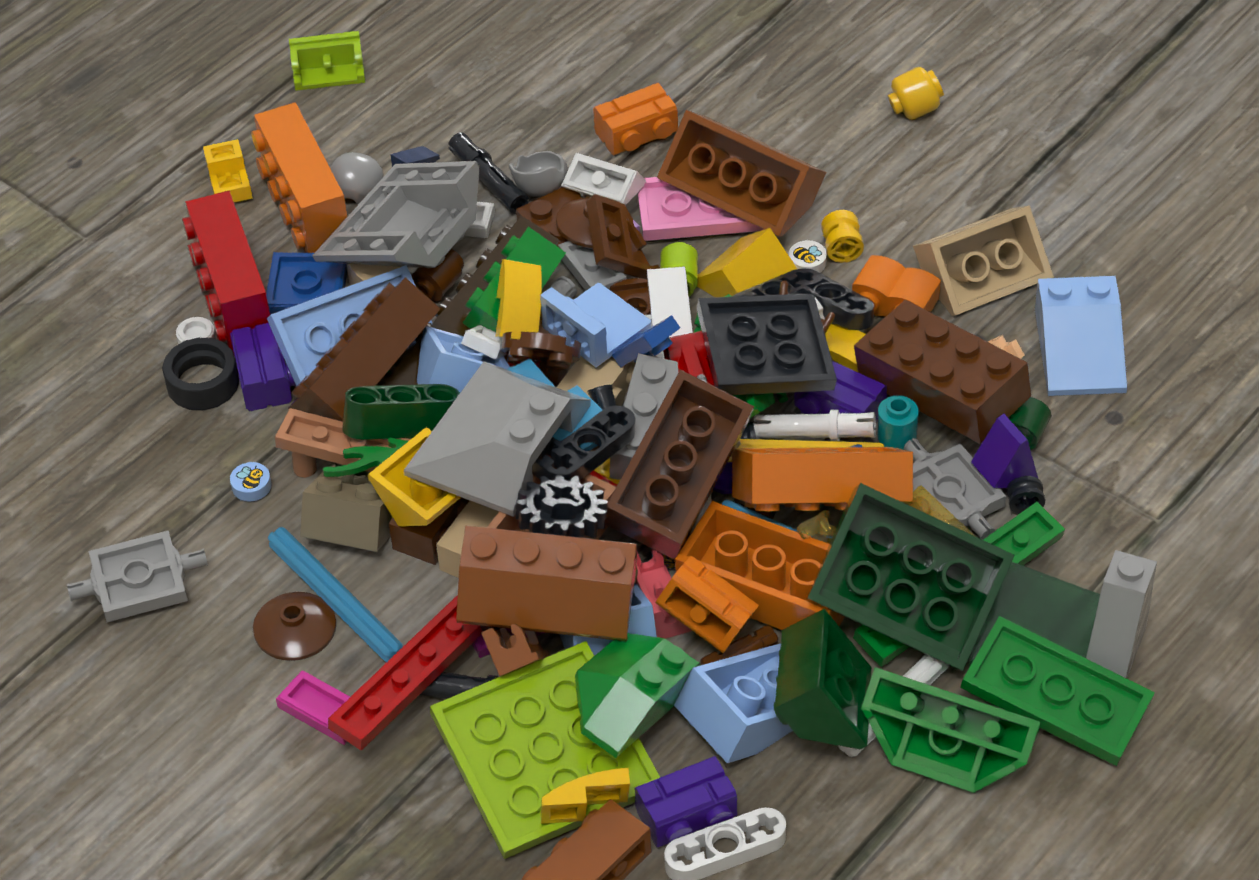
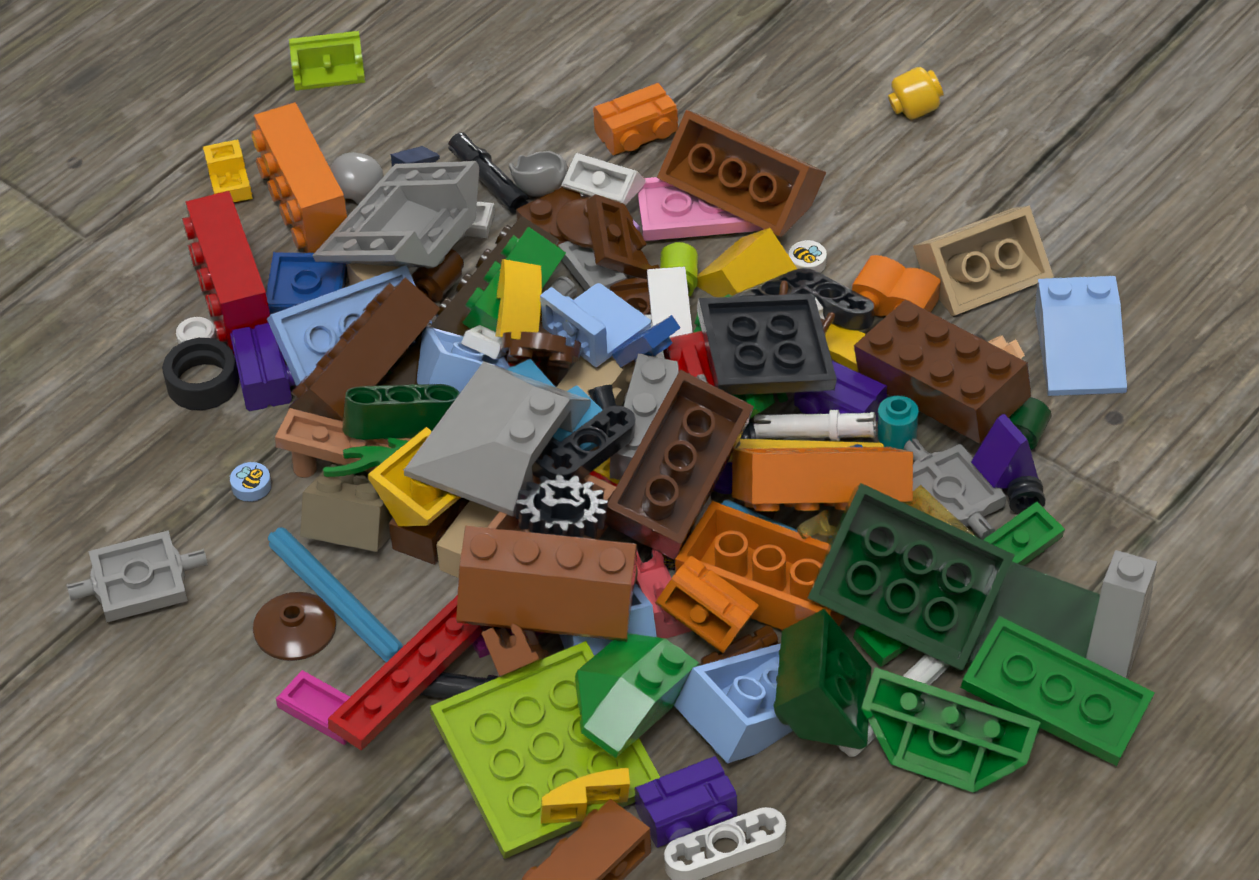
yellow wheel [821,210,864,263] -> none

